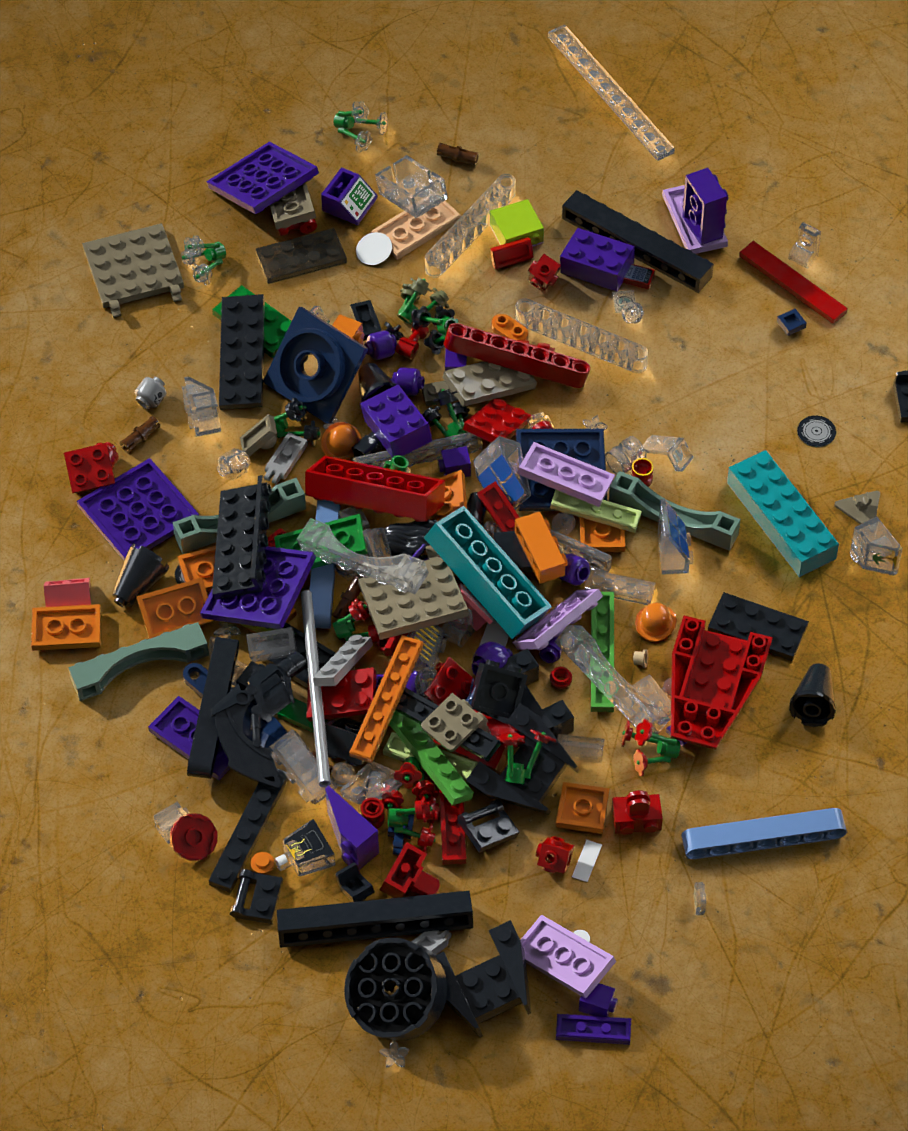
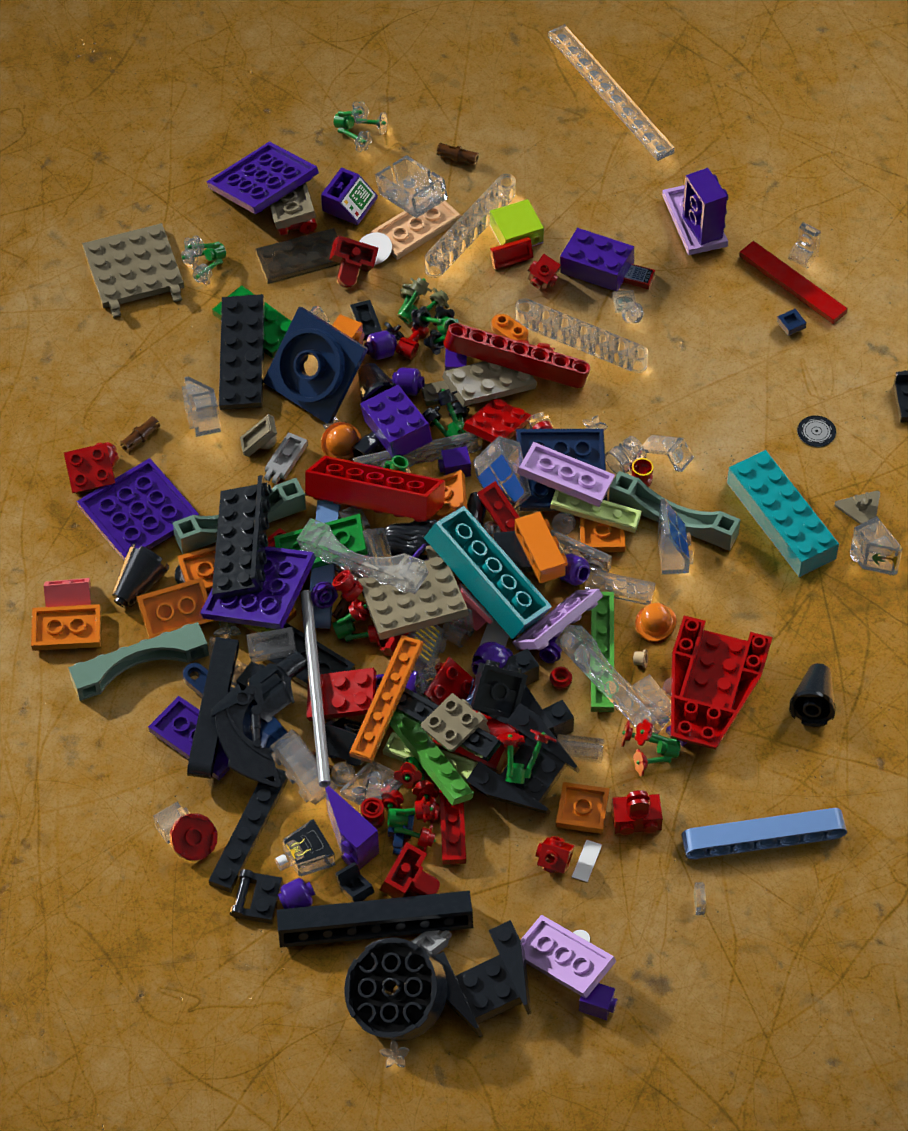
light grey head [135,377,167,409] -> none
clear head [217,448,250,480] -> none
orange plate [251,852,275,875] -> none
black plant [274,398,321,447] -> none
green tile [277,698,328,733] -> none
light grey plate [313,635,373,686] -> none
black plate [458,799,519,853] -> none
dark purple tile [556,1014,631,1045] -> none
black brick [562,190,714,293] -> none
black plate [707,592,809,661] -> none
none -> dark purple head [278,878,316,909]
none -> dark purple plate [311,582,338,609]
none -> red brick [329,235,379,288]
none -> red wheel [332,570,363,602]

